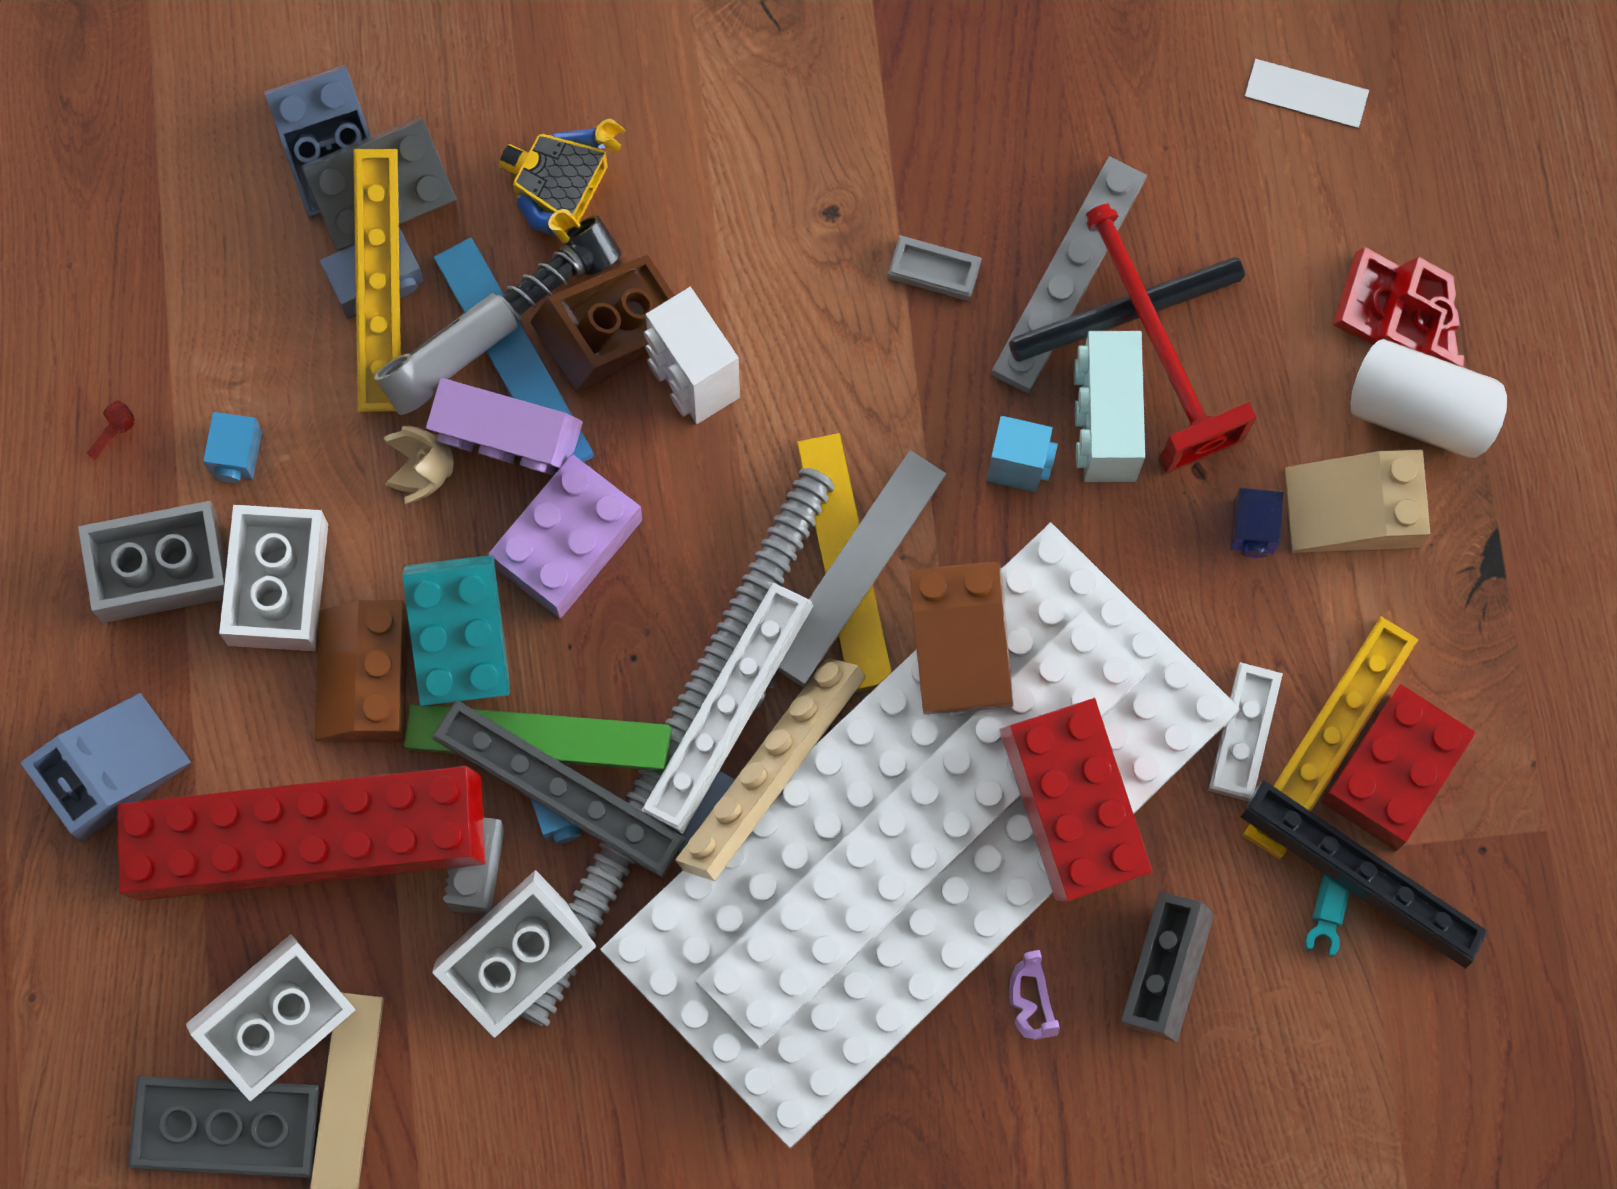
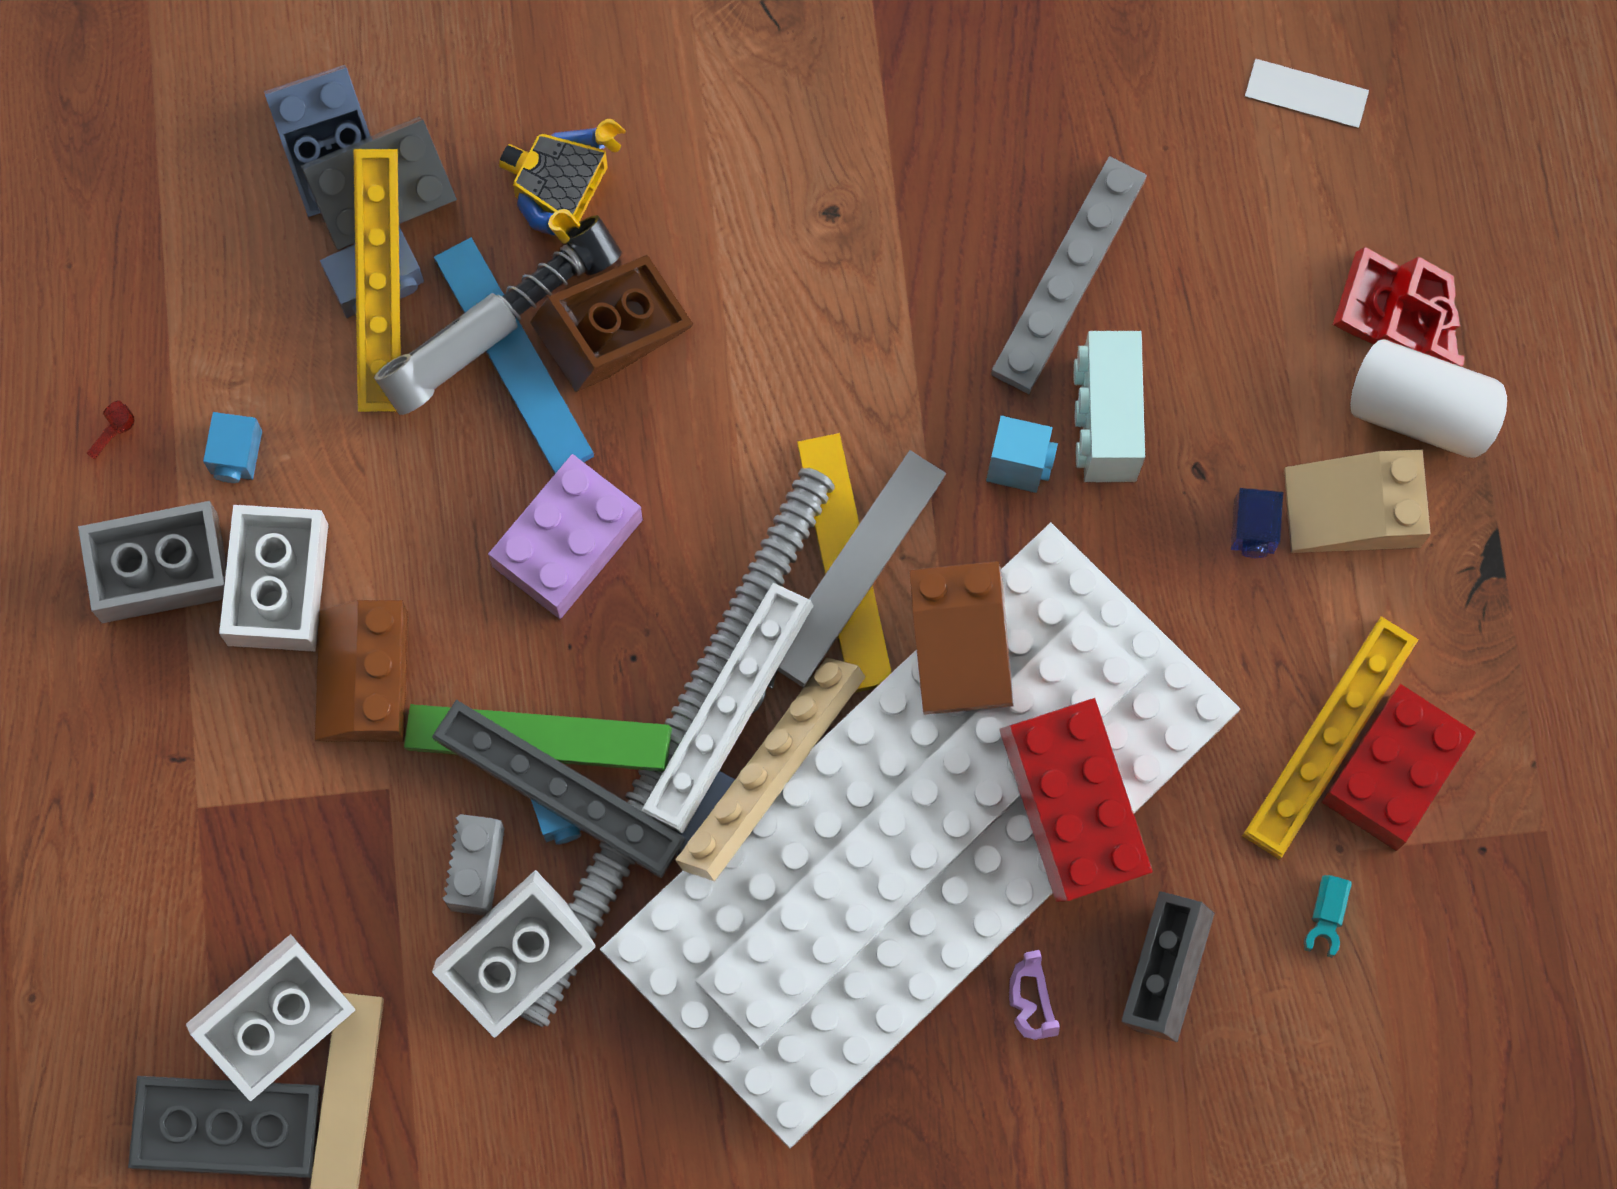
sand blue slope [20,693,192,843] -> none
red brick [117,766,486,901] -> none
tan piece [384,426,453,504] -> none
teal brick [402,555,510,706] -> none
lavender brick [426,377,583,476] -> none
white brick [643,287,740,425] -> none
light grey tile [887,235,982,302] -> none
black axle [1009,257,1245,362] -> none
red tile [1086,203,1257,474] -> none
white tile [1207,662,1283,802] -> none
black tile [1240,780,1487,969] -> none

